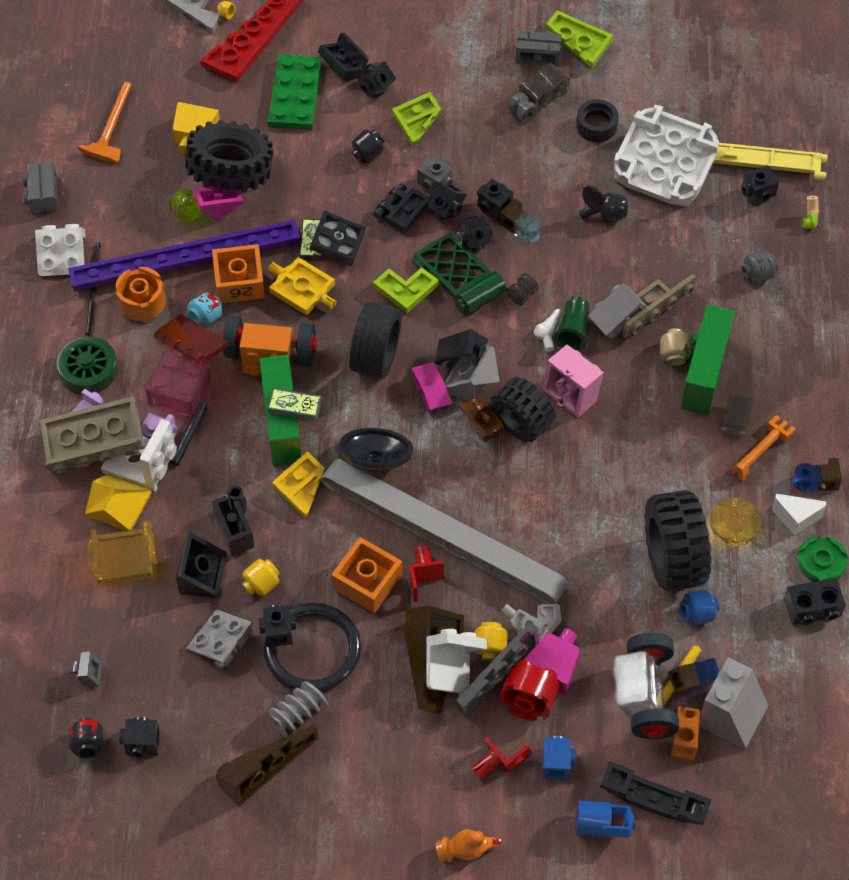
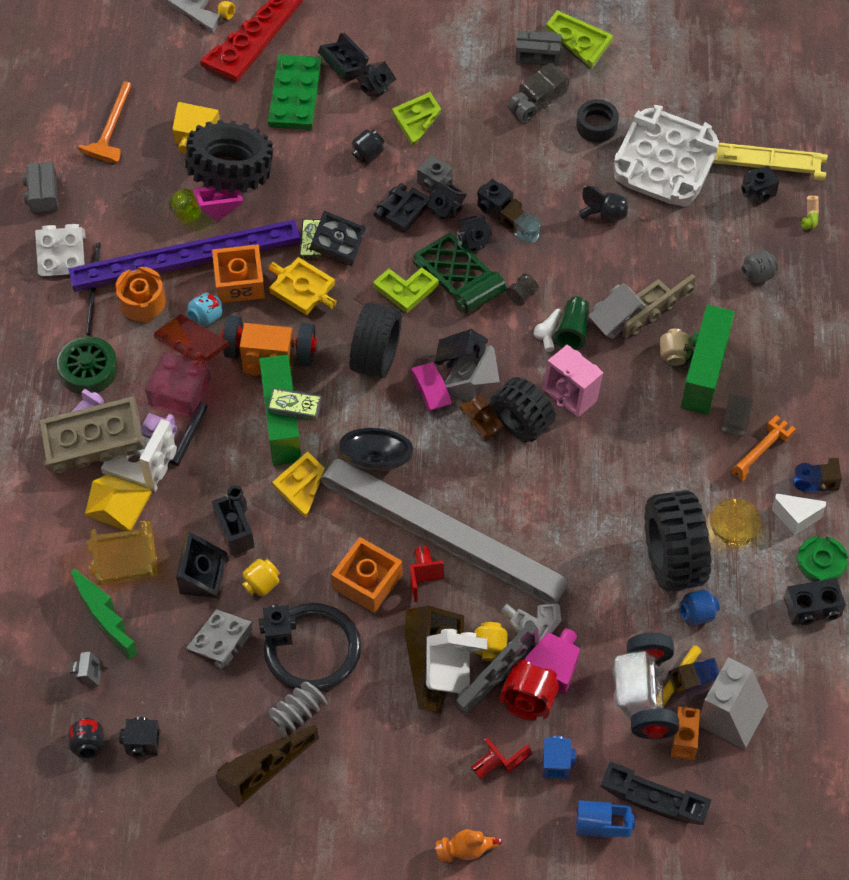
none -> green slope [71,568,137,660]

